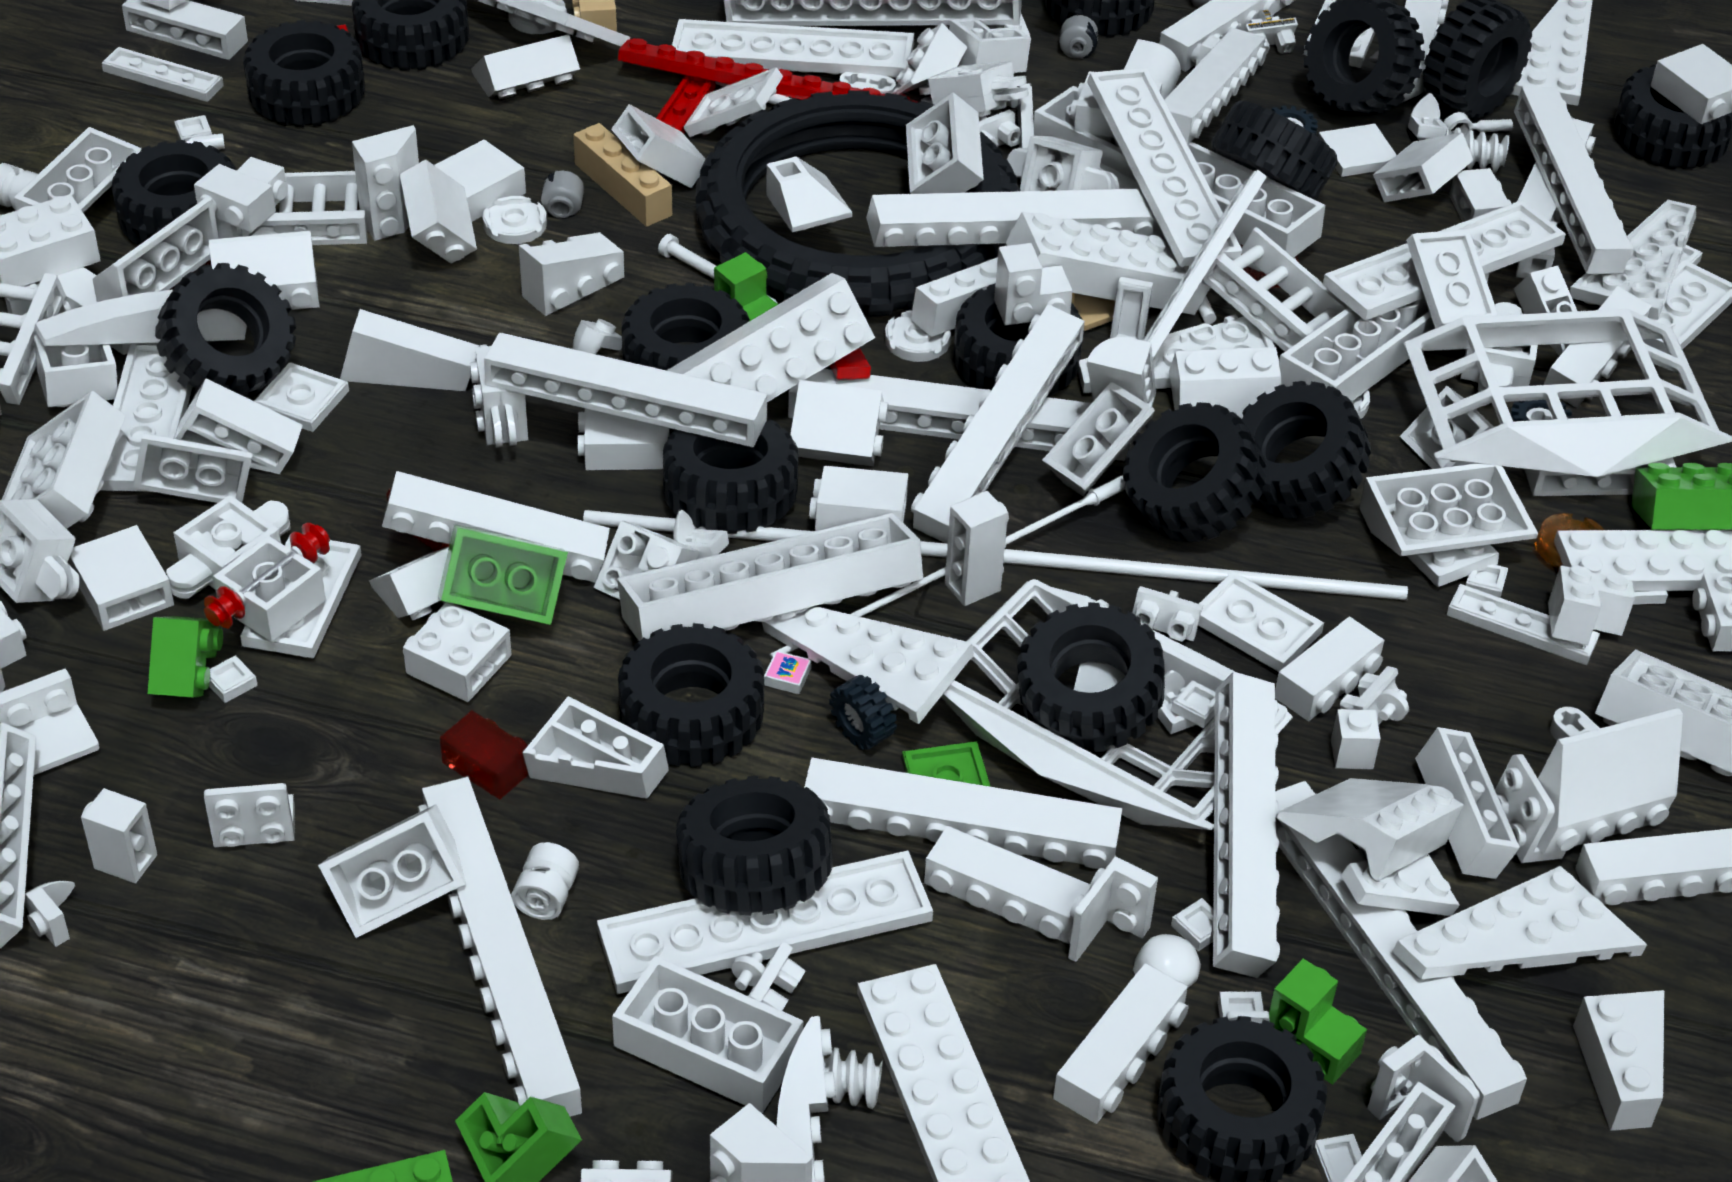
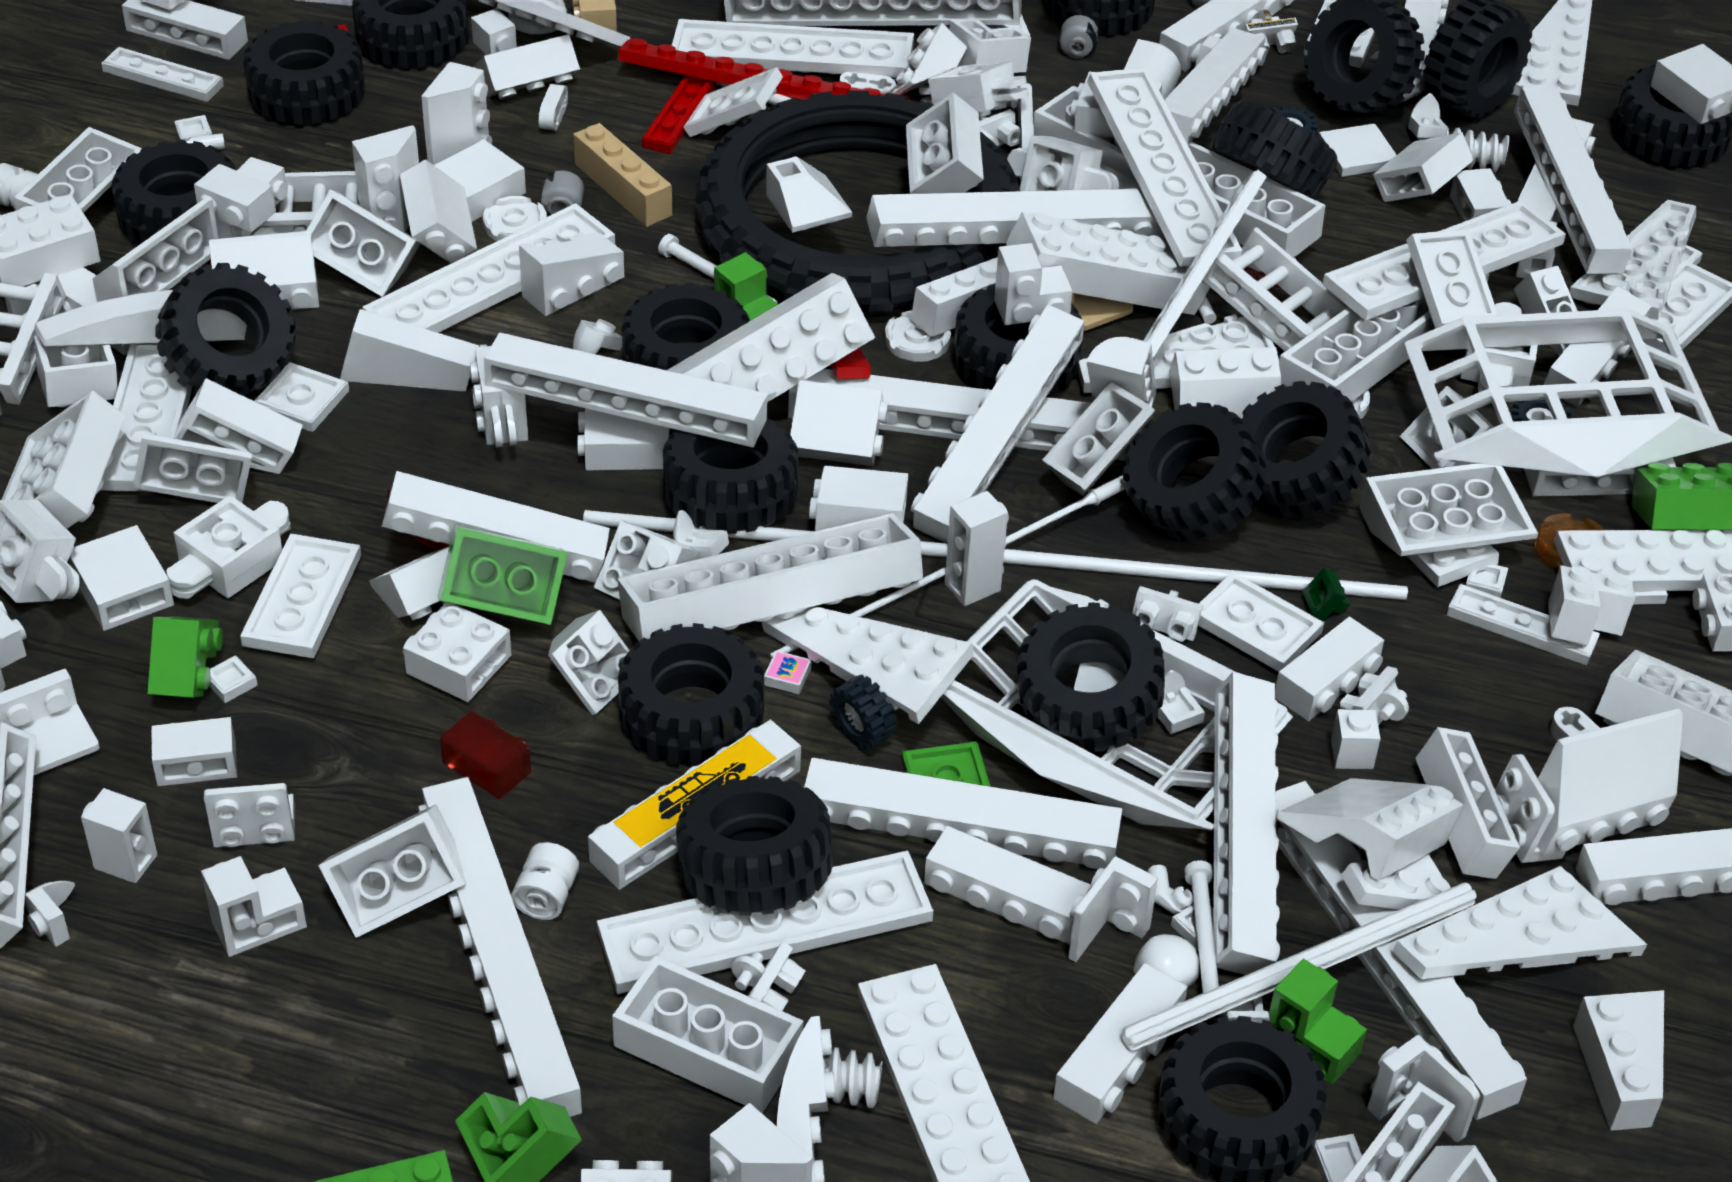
white brick [204,523,330,642] -> none
white wedge [523,696,669,799] -> none
white brick [611,104,705,188] -> none
white tile [1110,277,1153,341] -> none
white tile [1171,680,1215,728] -> none
white piece [1444,112,1513,136] -> none
none -> white brick [152,717,237,786]
none -> white brick [201,856,307,957]
none -> white slope [306,189,421,297]
none -> white plate [362,203,615,333]
none -> white slope [421,62,492,165]
none -> white brick [471,8,517,55]
none -> white beam [539,84,568,131]
none -> white slope [548,610,630,715]
none -> brick [588,719,801,890]
none -> white axle [1121,883,1477,1051]
none -> white arm [1147,865,1193,914]
none -> white bar [1184,861,1219,993]
none -> dark green tile [1302,568,1351,621]

